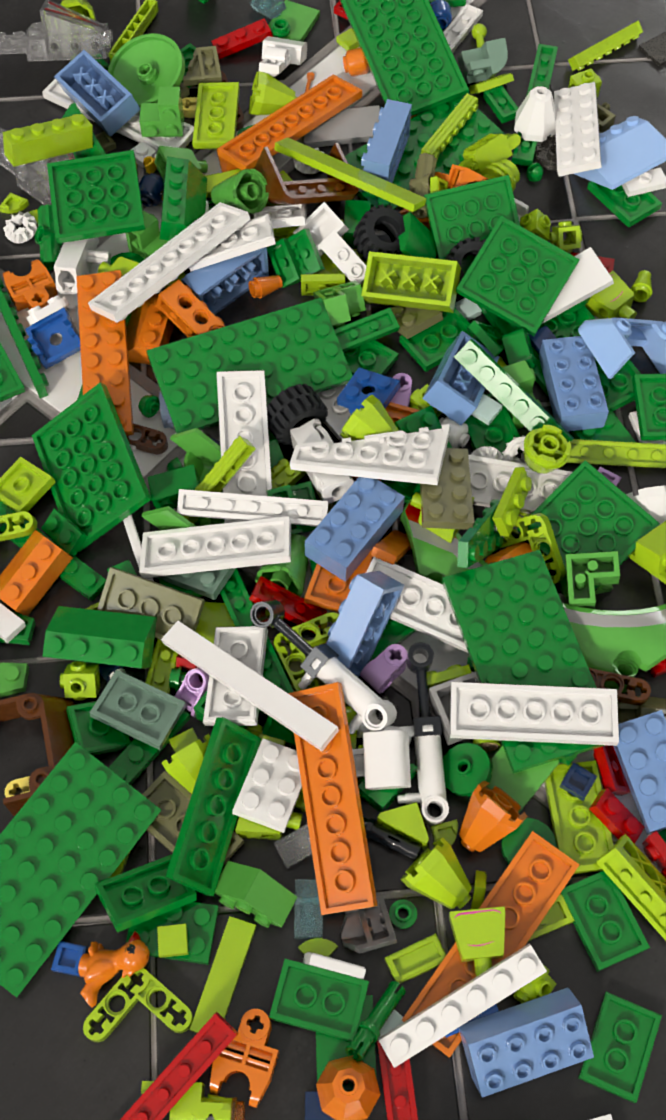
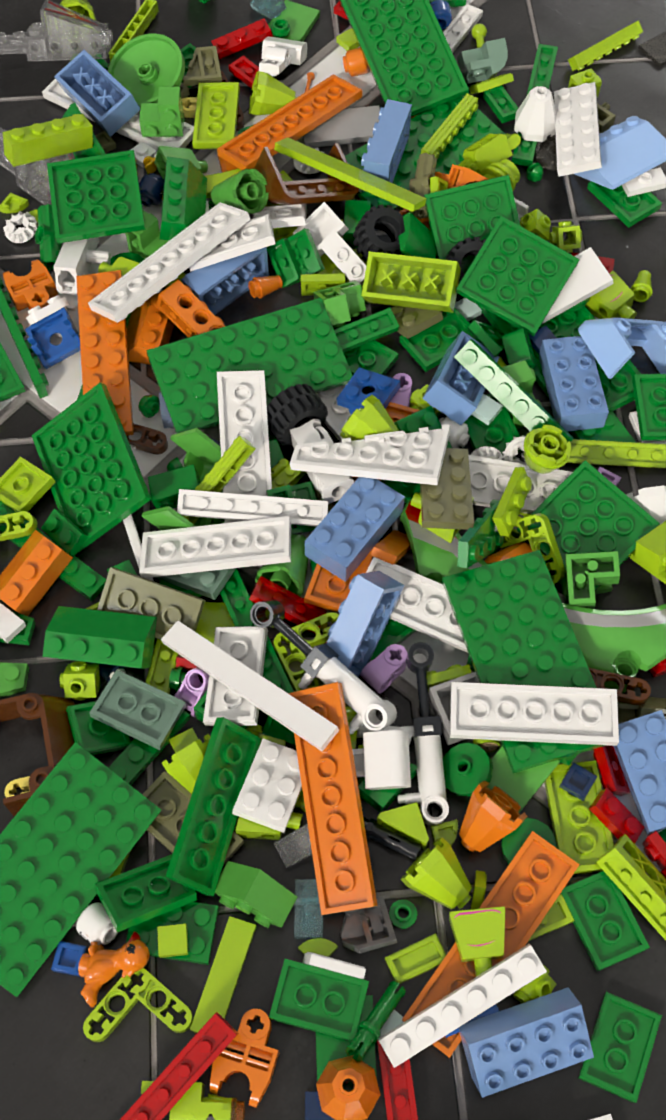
none -> white head [76,902,118,945]
none -> red plate [229,56,265,89]

